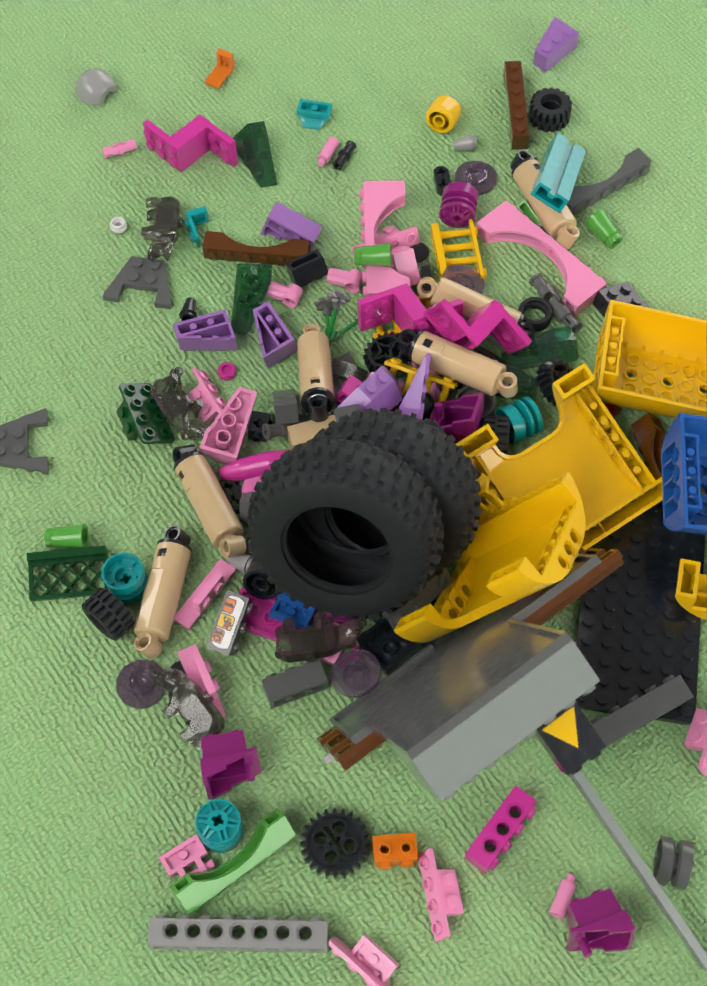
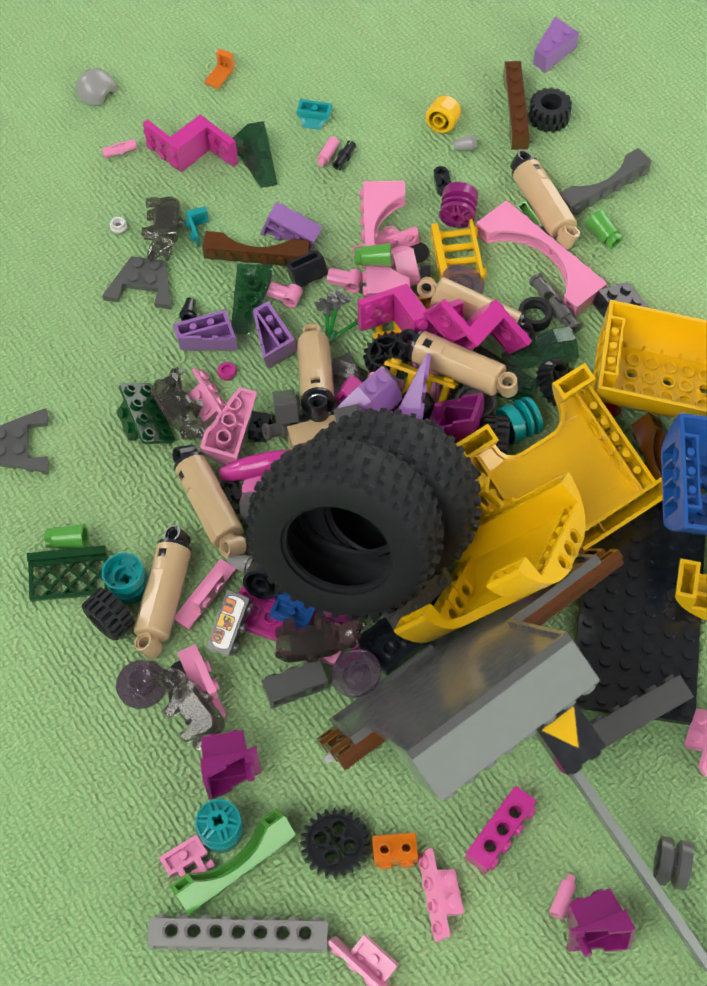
clear purple piece [455,161,497,195] -> none
brick [530,133,586,213] -> none

